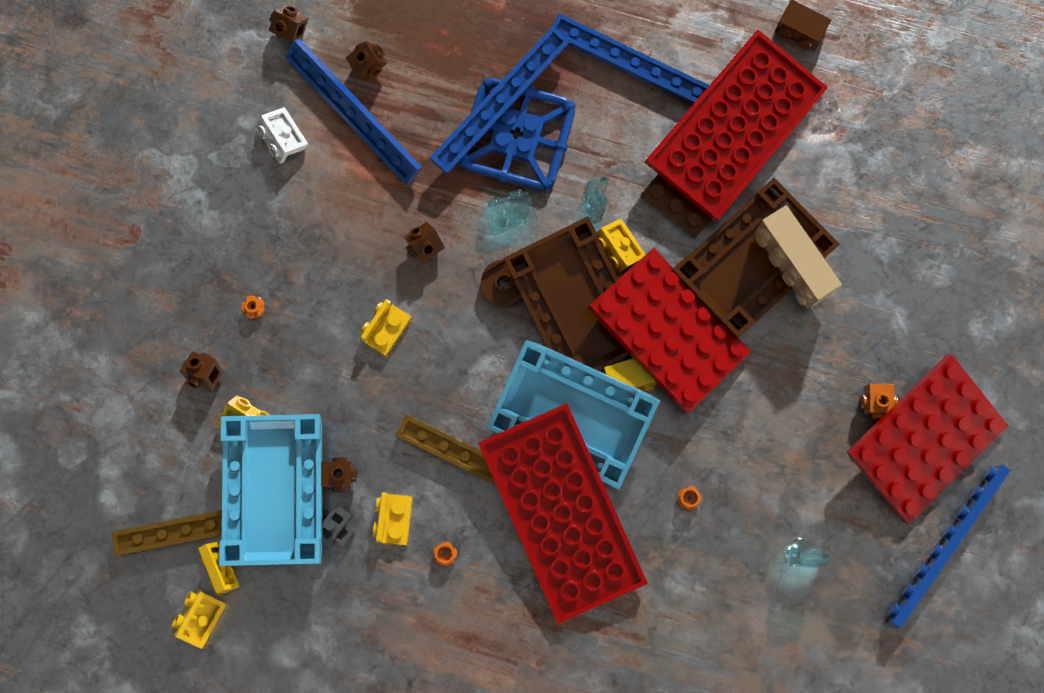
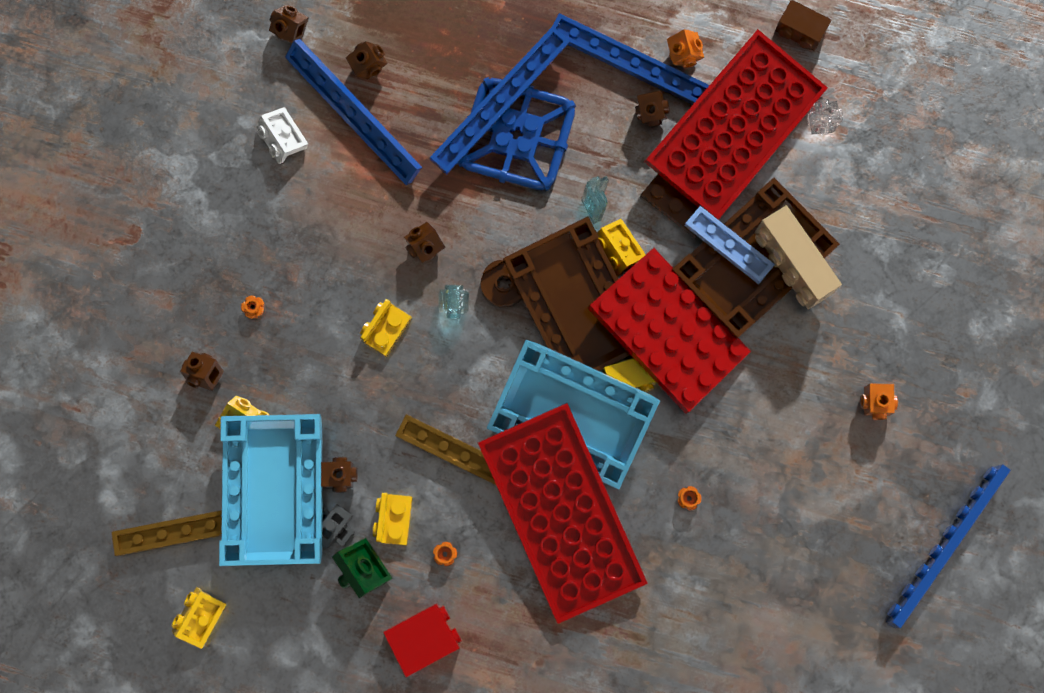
yellow bracket [198,542,240,596] -> none
clear light blue bracket [482,189,538,235] -> none
clear light blue bracket [786,537,830,568] -> none
red plate [846,354,1008,524] -> none
none -> dark green tile [332,538,392,598]
none -> red brick [383,603,462,677]
none -> clear light blue head [438,285,469,319]
none -> reddish brown brick [635,91,670,127]
none -> orange brick [667,29,704,68]
none -> light blue plate [685,206,775,284]

